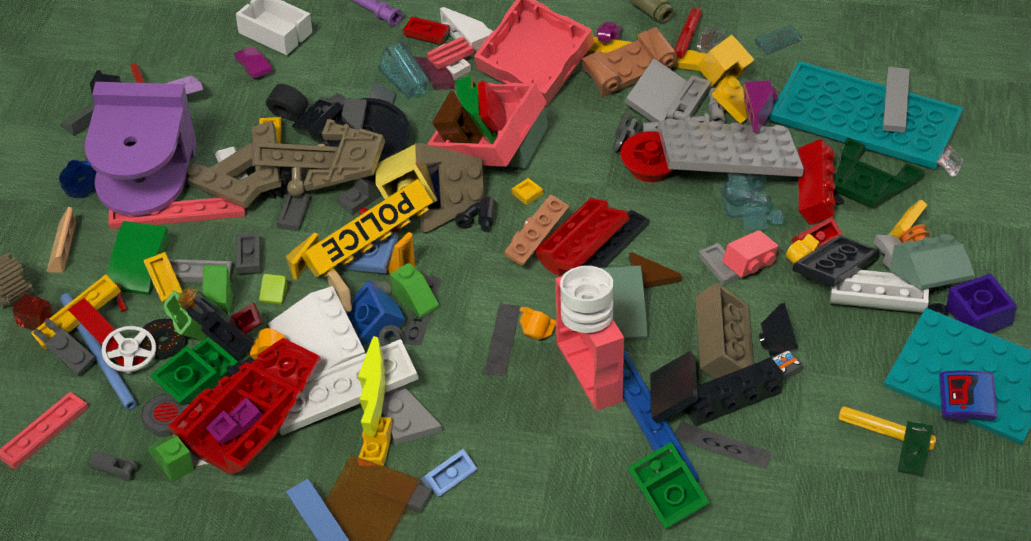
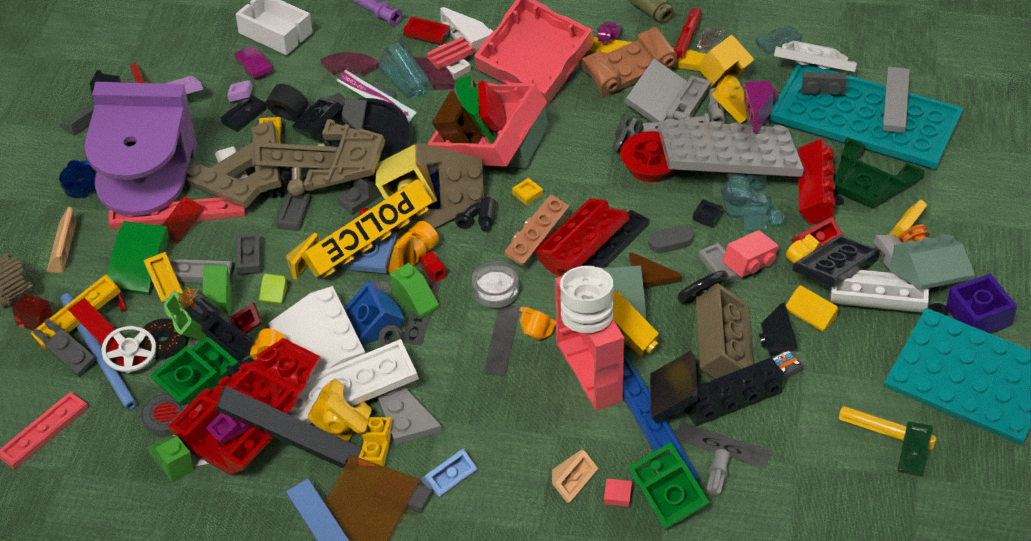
dark grey bar [90,451,138,481] -> none
tan tile [327,271,352,312] -> none
neon yellow slope [358,336,385,437] -> none
clear tile [937,145,964,177] -> none
slope [939,370,997,422] -> none
none -> clear red tile [162,196,204,244]
none -> black tile [215,386,361,472]
none -> black tile [221,94,267,132]
none -> lavender tile [227,80,253,102]
none -> yellow piece [308,378,372,442]
none -> clear pink tile [321,52,380,77]
none -> sticker [336,70,417,122]
none -> light orange wheel [396,221,439,263]
none -> red piece [419,251,446,283]
none -> clear piece [472,261,519,308]
none -> light nougat slope [552,450,598,503]
none -> coral tile [604,479,632,507]
none -> yellow slope [613,289,659,357]
none -> dark grey tile [648,225,693,253]
none -> black plate [677,270,728,303]
none -> black plate [693,200,723,227]
none -> light grey axle [706,449,730,497]
none -> white wing [774,41,857,72]
none -> yellow slope [786,285,838,332]
none -> dark grey plate [801,72,847,95]

